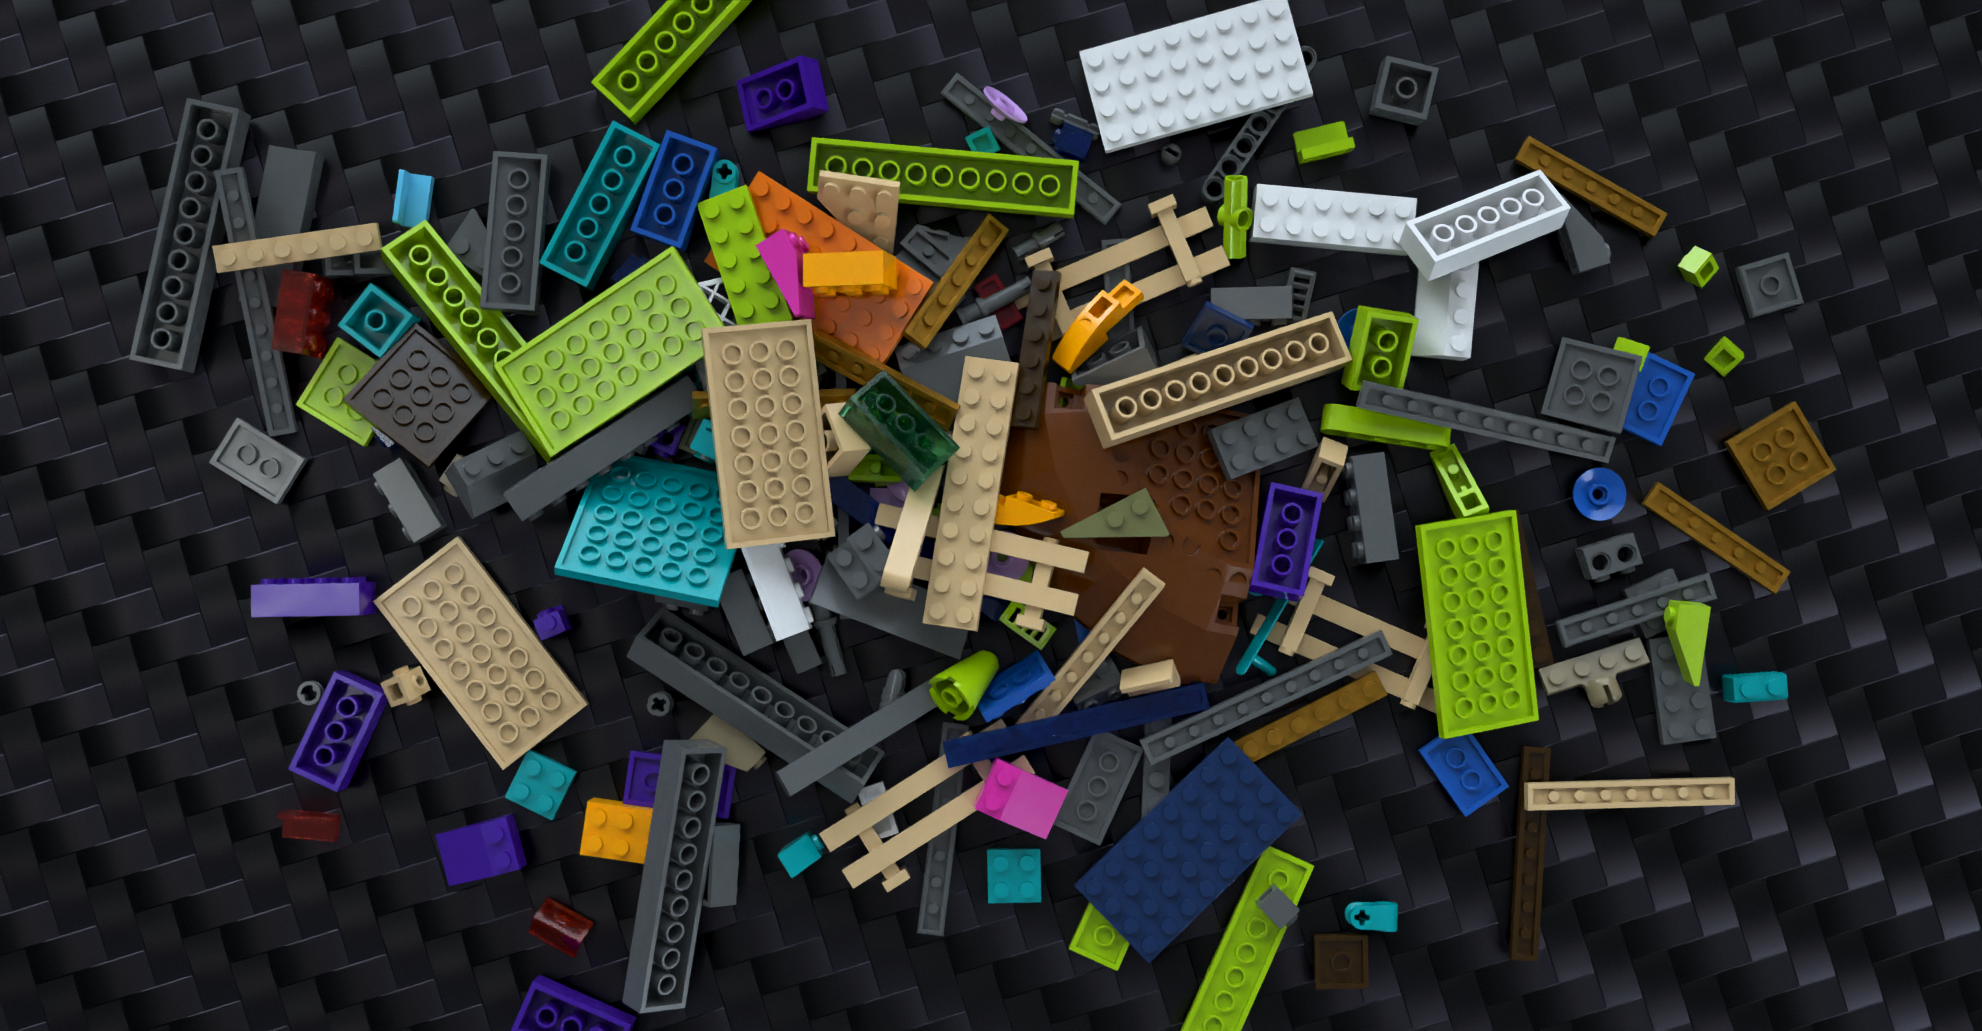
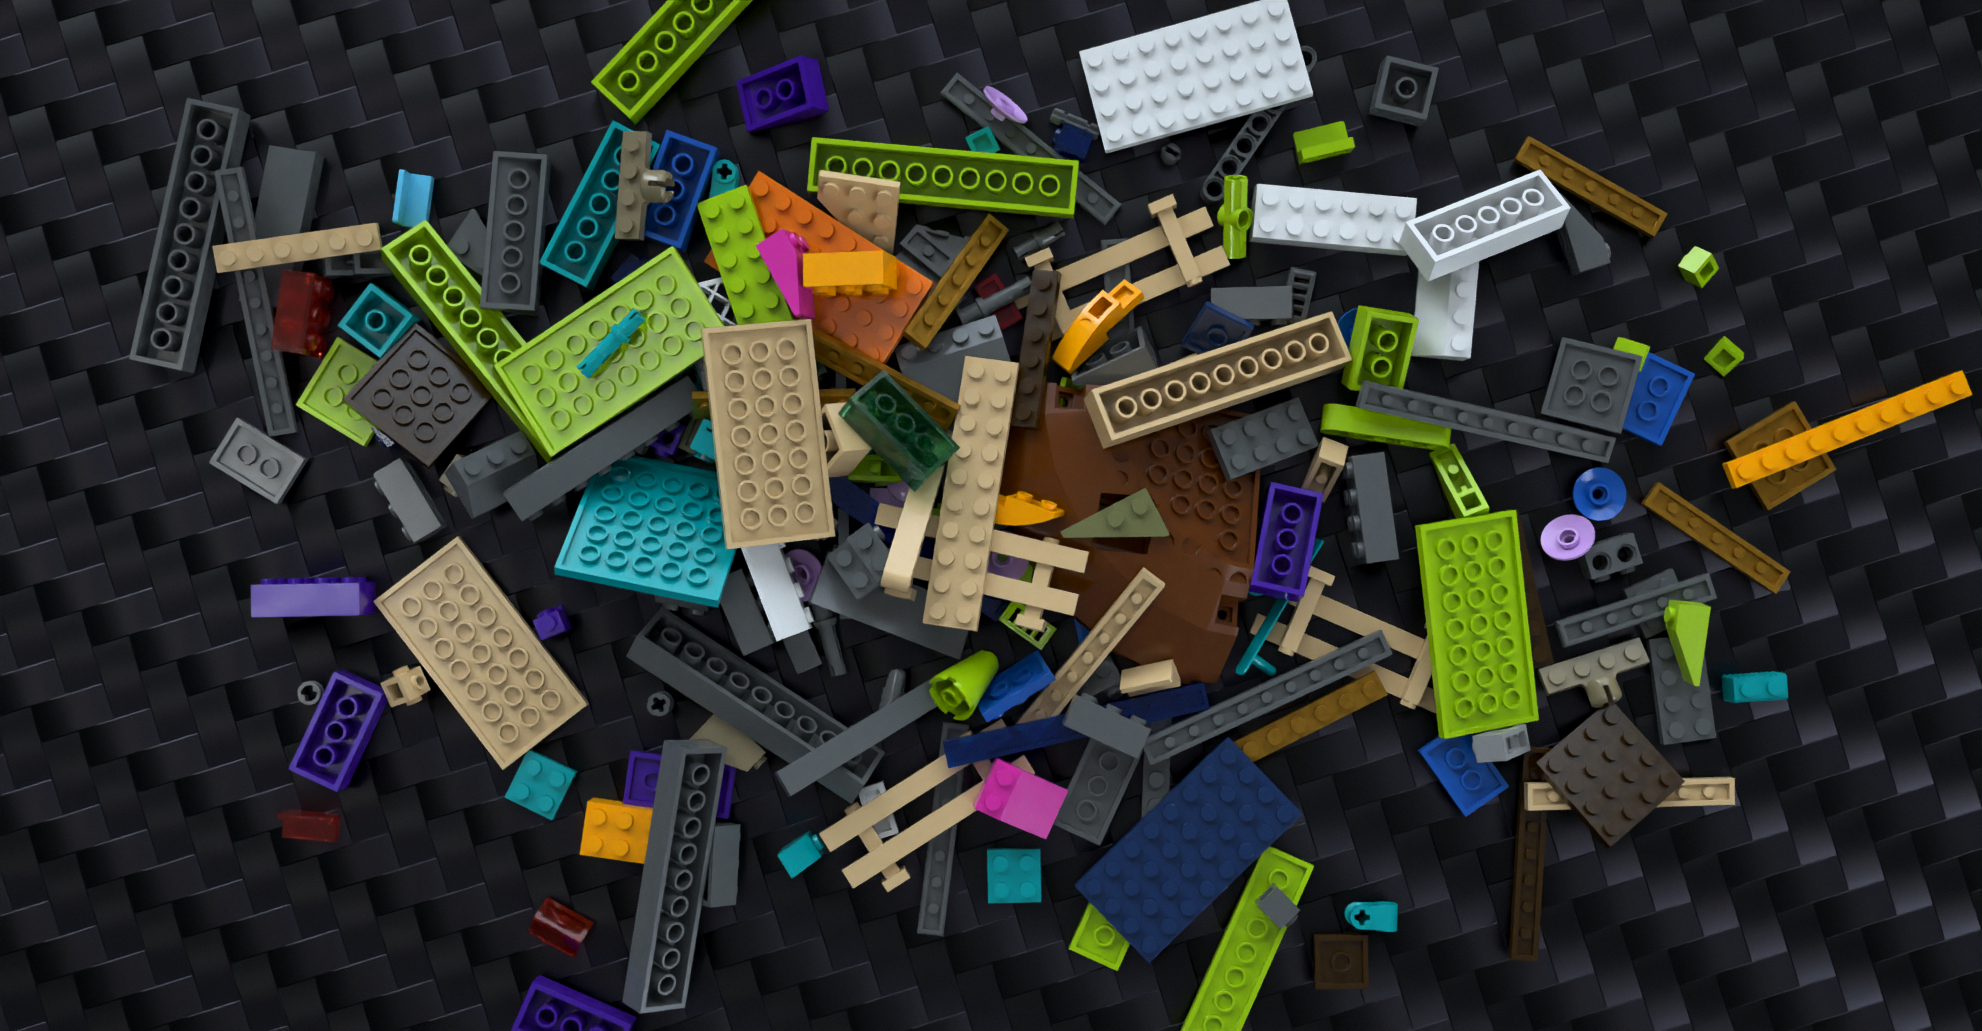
dark purple slope [435,813,527,886] -> none
dark grey tile [1735,252,1804,318] -> none
none -> teal pin [576,308,646,378]
none -> dark tan plate [615,131,675,241]
none -> dark grey brick [1061,692,1151,759]
none -> light grey brick [1472,724,1531,763]
none -> dark brown plate [1533,702,1685,849]
none -> lavender dish [1541,514,1595,561]
none -> light orange plate [1722,370,1972,489]

